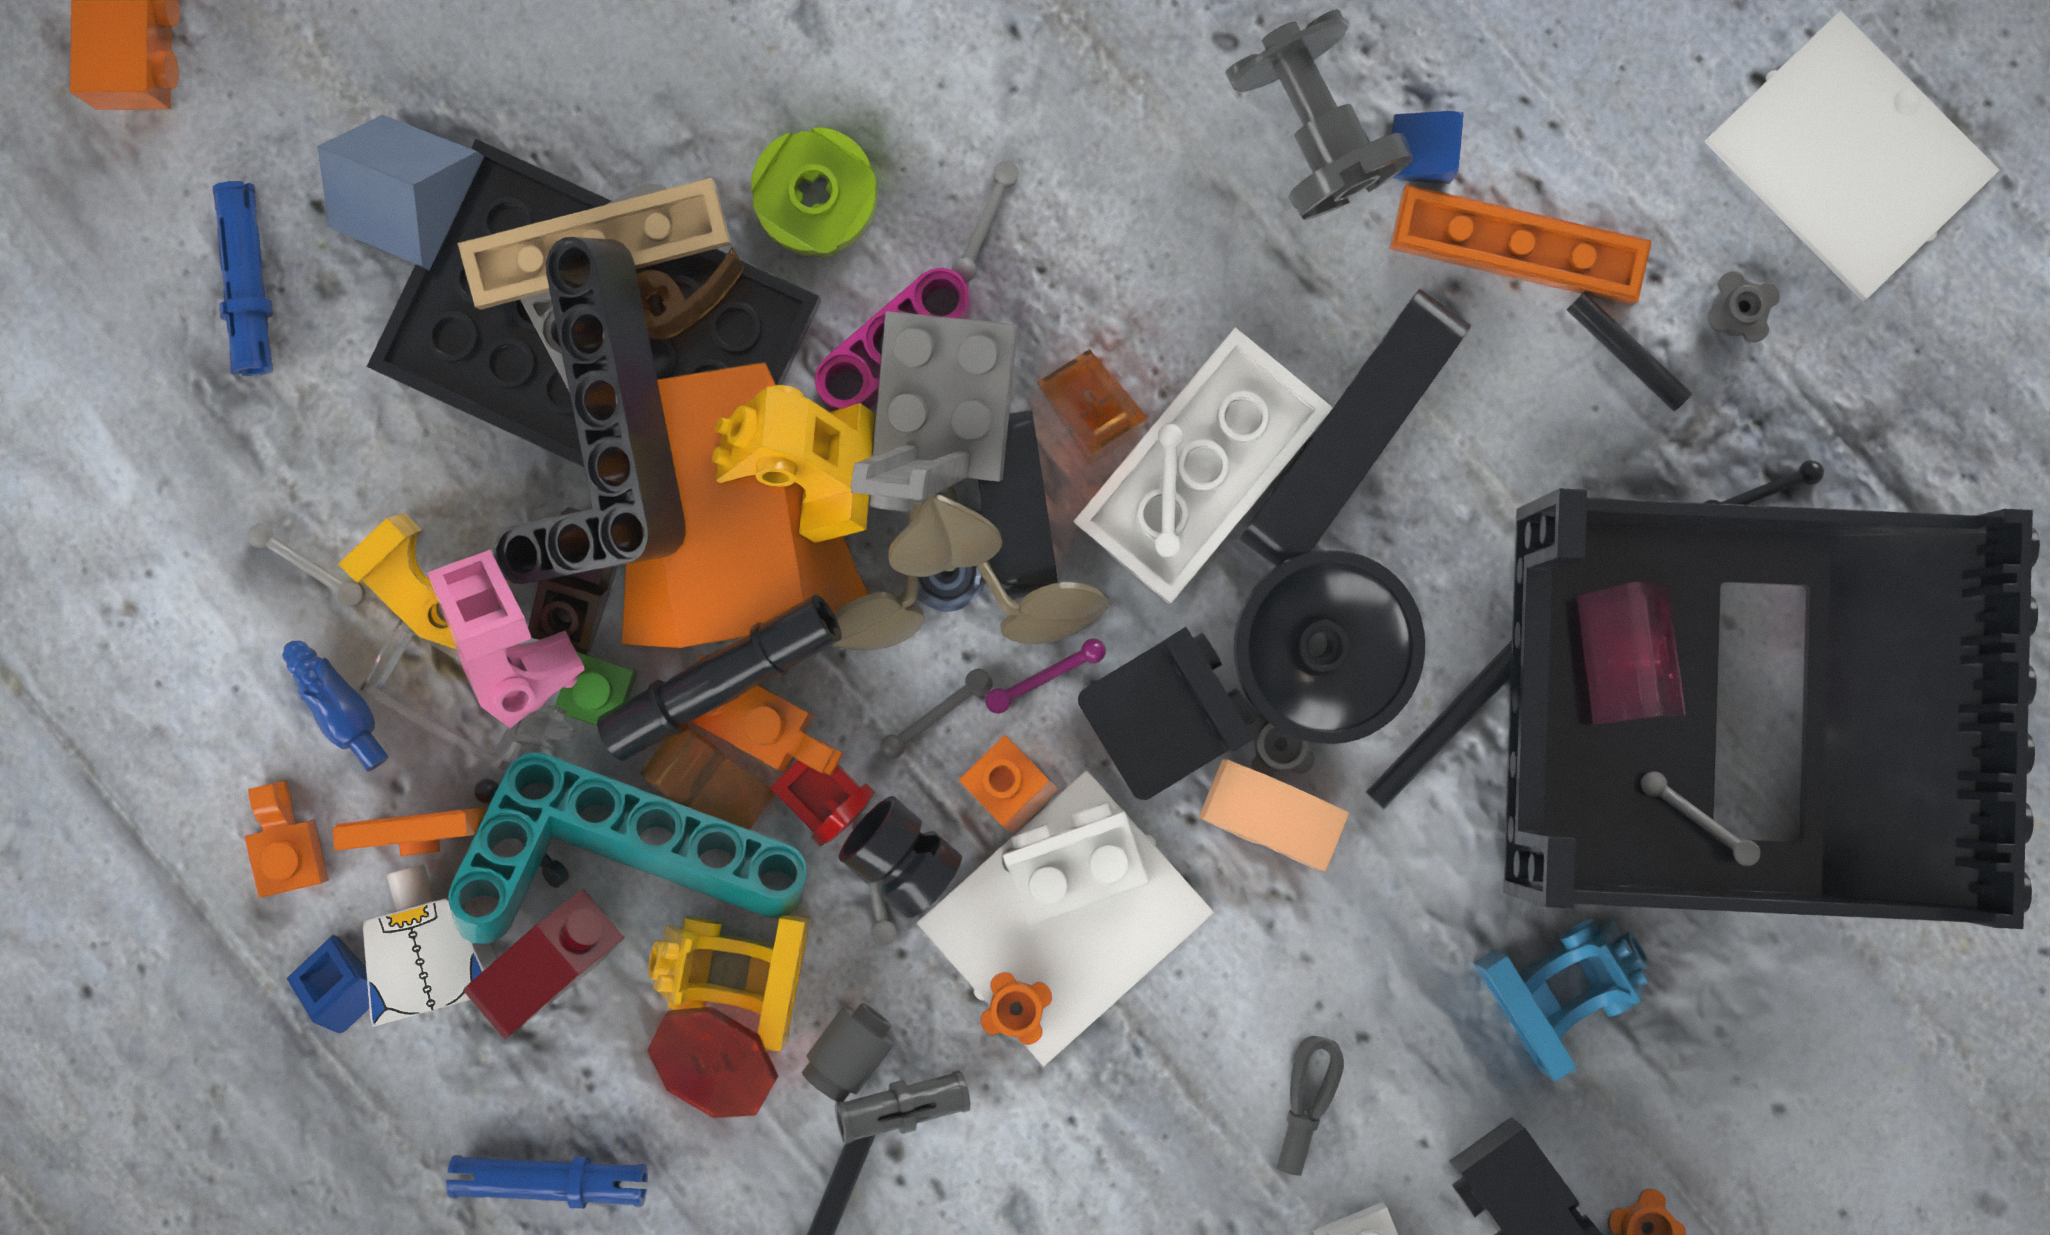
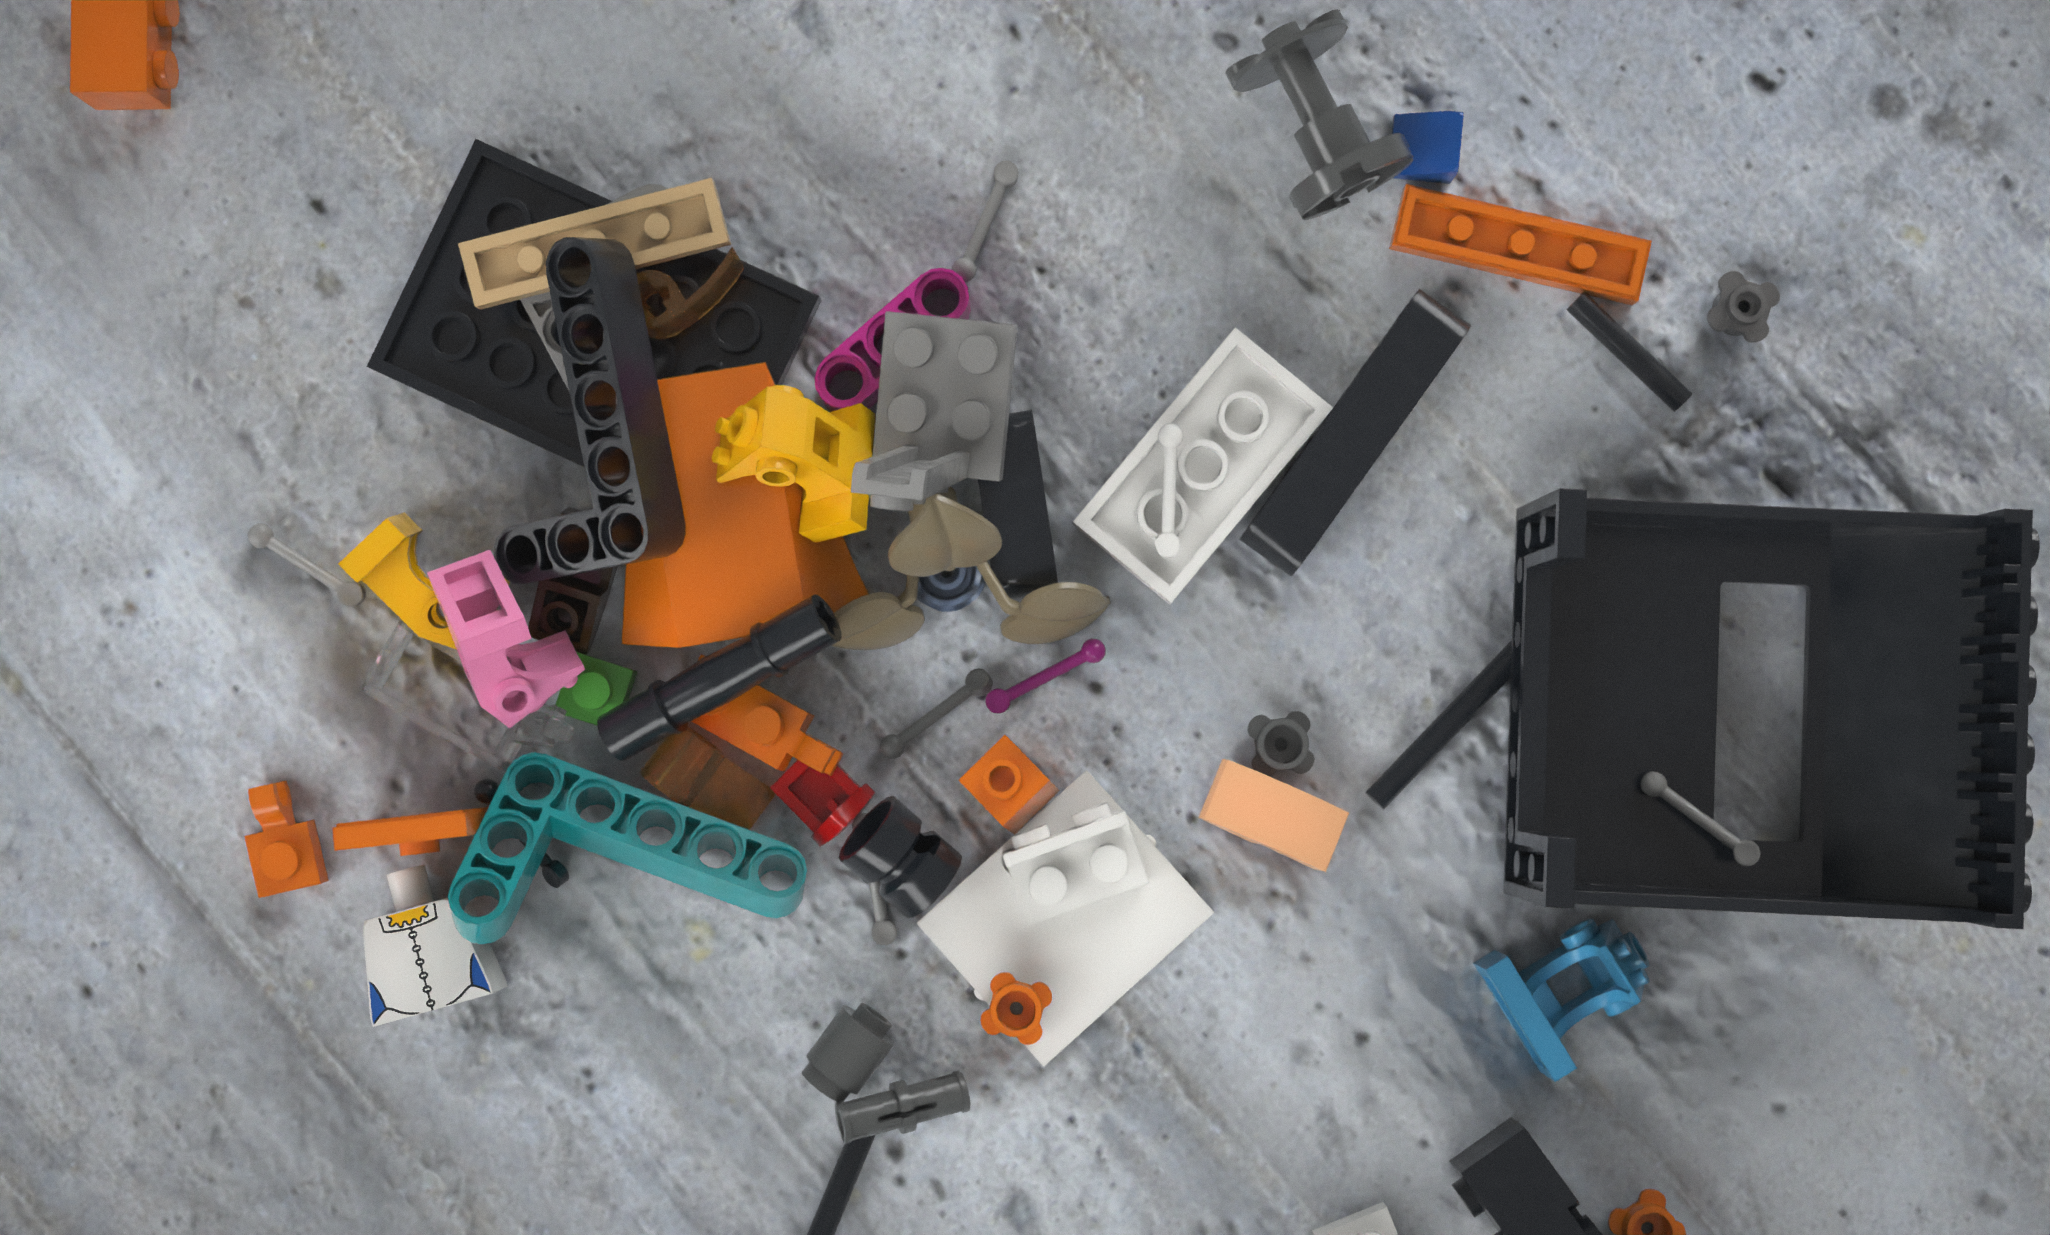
blue pin [212,181,273,376] -> none
blue piece [282,640,389,772] -> none
blue slope [286,935,369,1033] -> none
sand blue slope [317,115,484,270] -> none
blue pin [446,1155,648,1209] -> none
dark red slope [463,889,625,1040] -> none
clear red piece [647,1006,779,1118] -> none
yellow tile [648,914,811,1052] -> none
lime plate [751,127,878,258] -> none
clear orange slope [1037,349,1146,465] -> none
black bracket [1078,627,1256,800] -> none
black dish [1233,550,1425,744] -> none
dark grey piece [1277,1036,1344,1176] -> none
clear pink slope [1577,581,1686,725] -> none
black hinge [1703,460,1824,505] -> none
white piece [1704,10,2000,301] -> none

